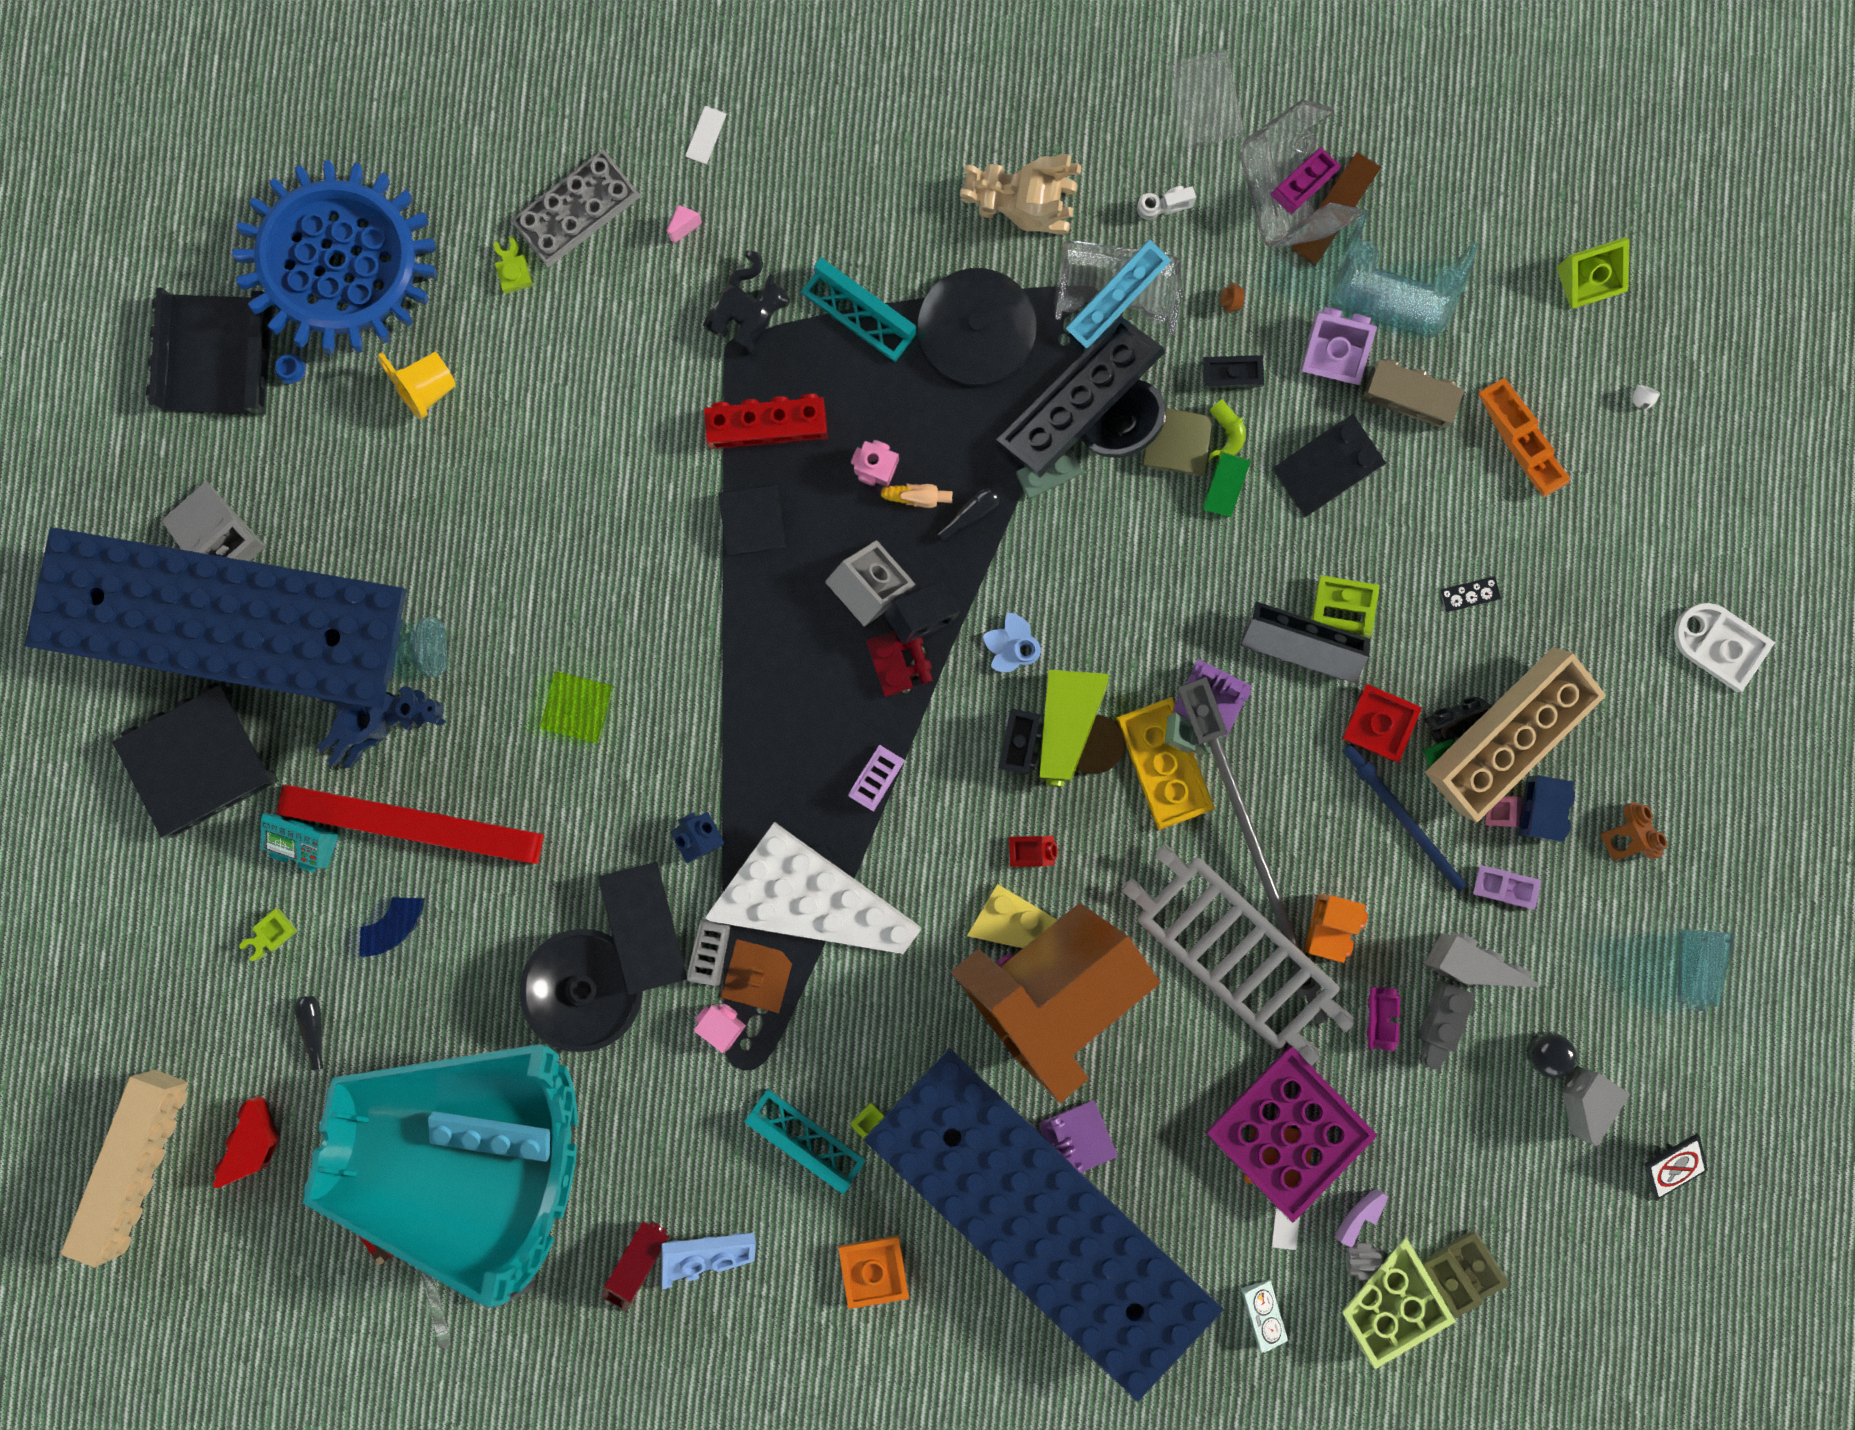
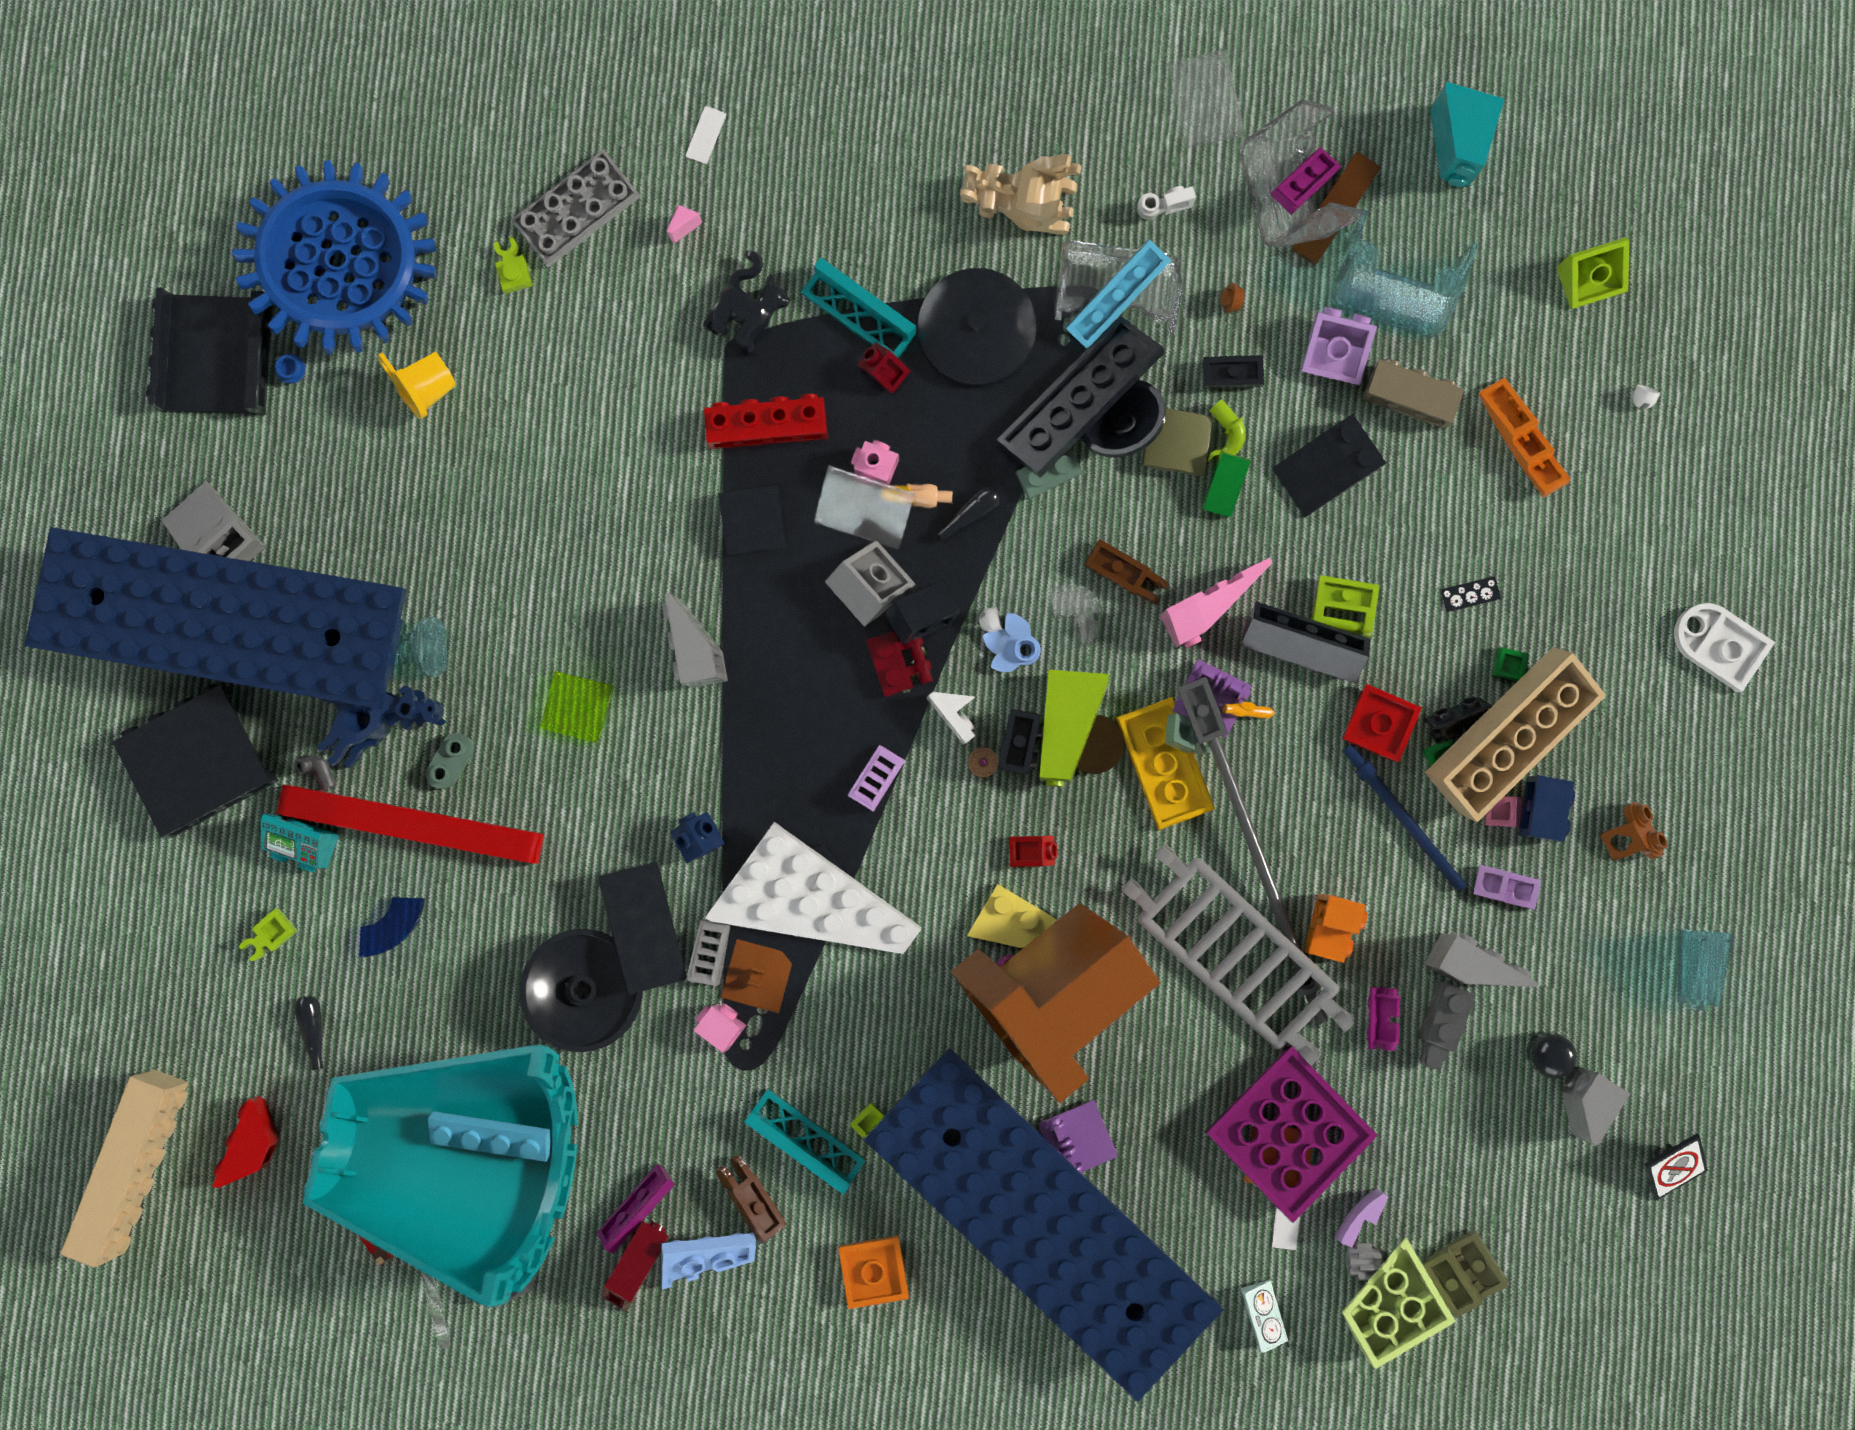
none -> flat silver arm [295,755,337,791]
none -> sand green plate [426,733,474,789]
none -> magenta tile [596,1164,675,1254]
none -> light grey slope [662,593,728,688]
none -> reddish brown hinge [716,1155,786,1244]
none -> clear piece [814,465,915,549]
none -> dark red bracket [857,342,911,394]
none -> white slope [927,692,975,745]
none -> medium nougat tile [968,747,998,778]
none -> white hinge [979,607,1002,632]
none -> clear brick [1050,585,1102,647]
none -> reddish brown hinge [1083,539,1169,606]
none -> bright pink wedge [1160,558,1272,649]
none -> light orange piece [1222,702,1275,719]
none -> teal slope [1430,82,1505,187]
none -> green tile [1491,647,1530,683]

